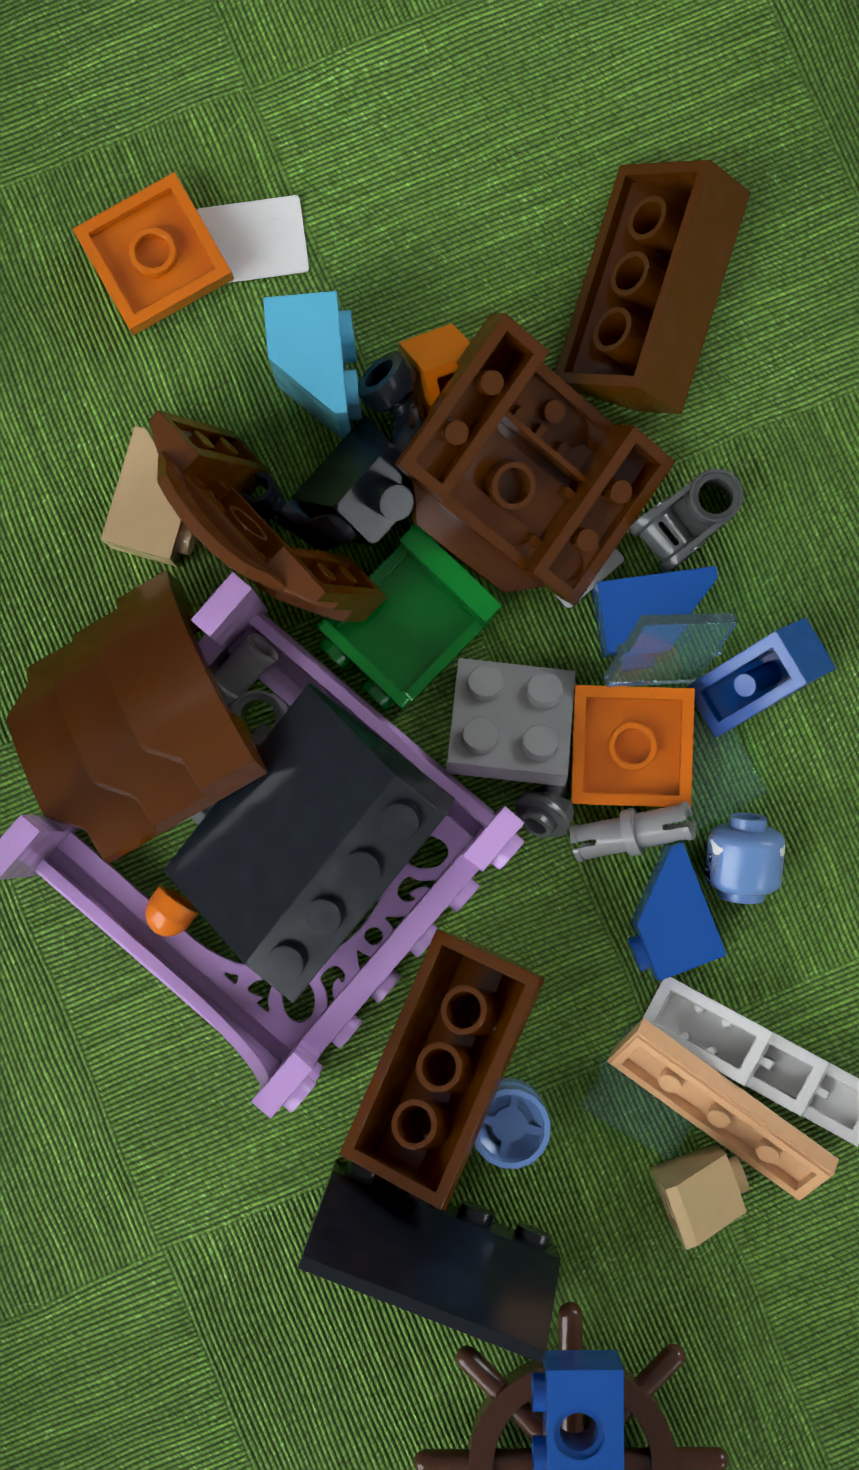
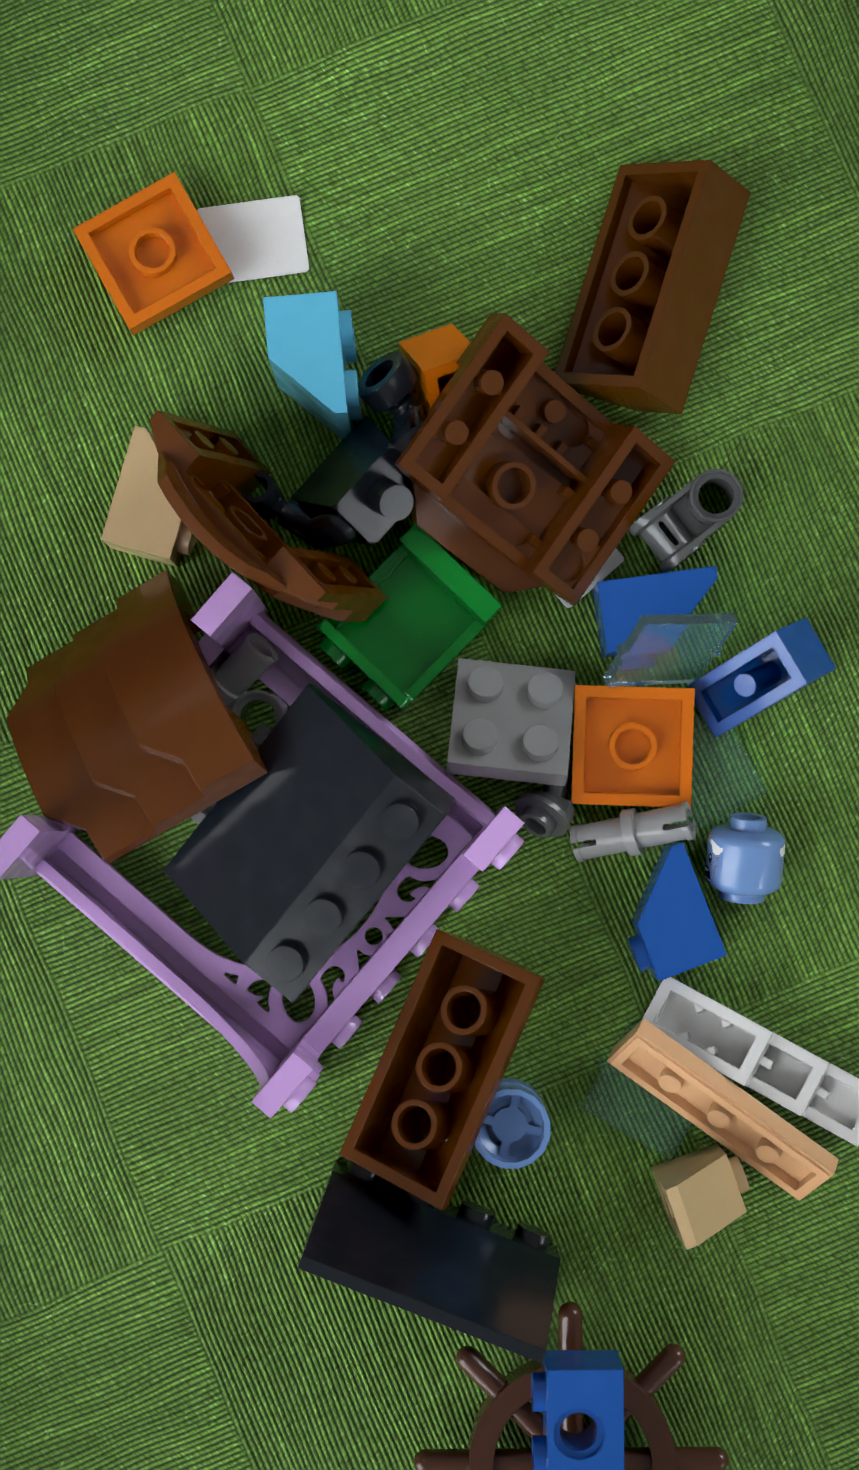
orange hinge [145,885,199,937] -> none

